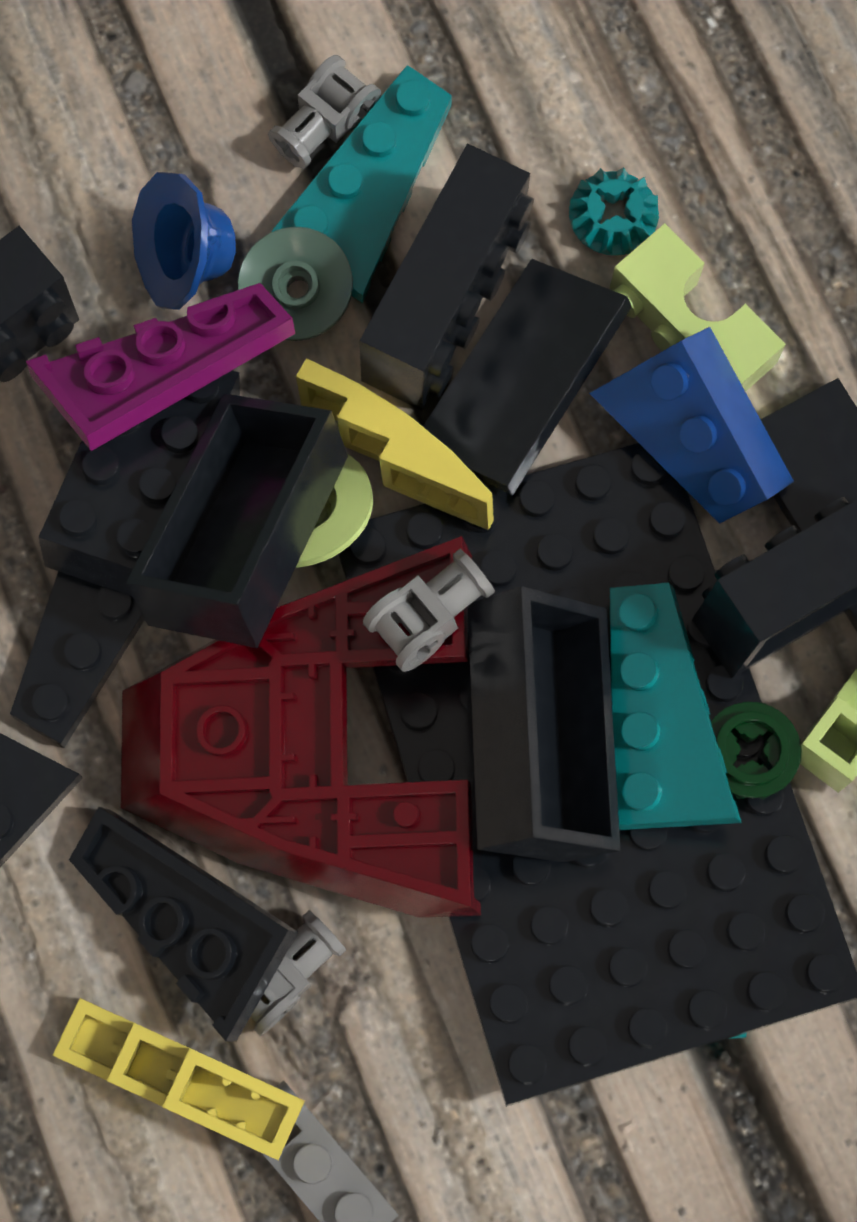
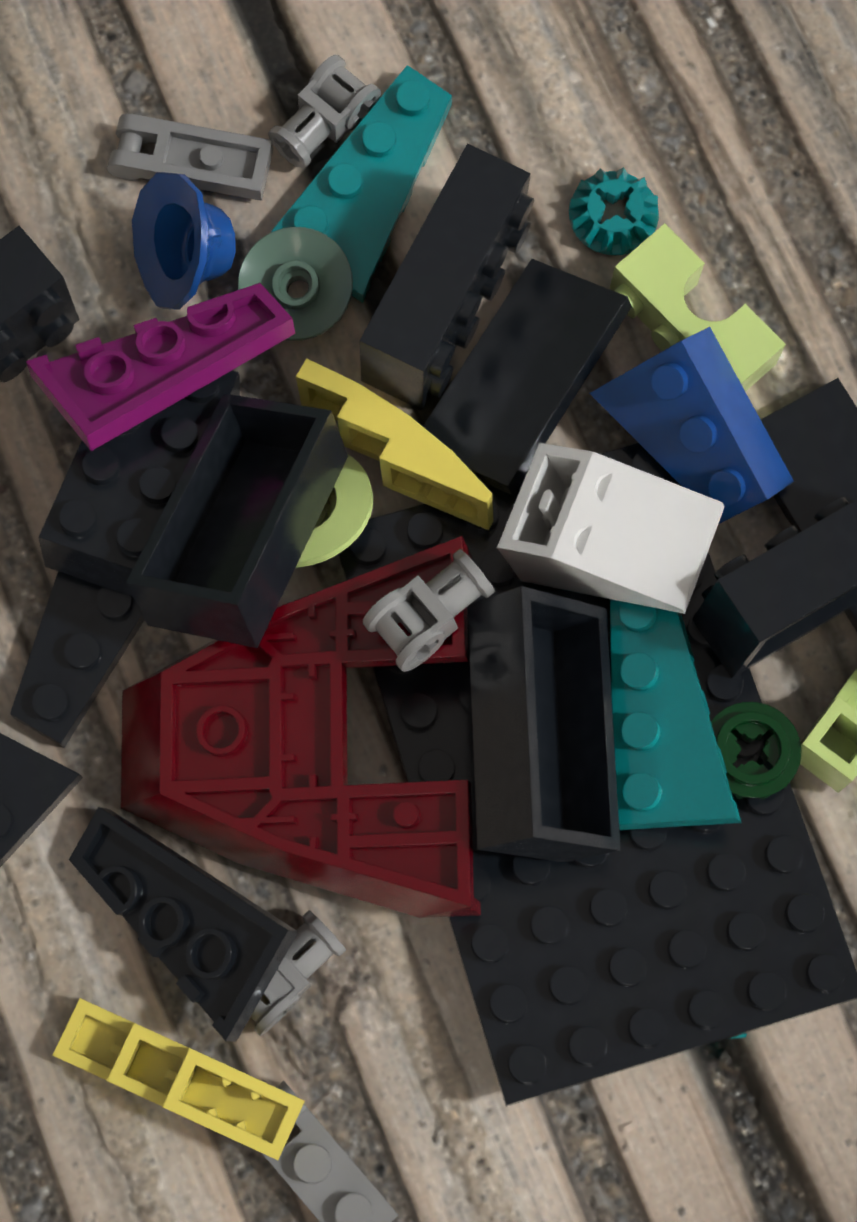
none -> light grey plate [107,114,274,201]
none -> white slope [497,443,725,614]

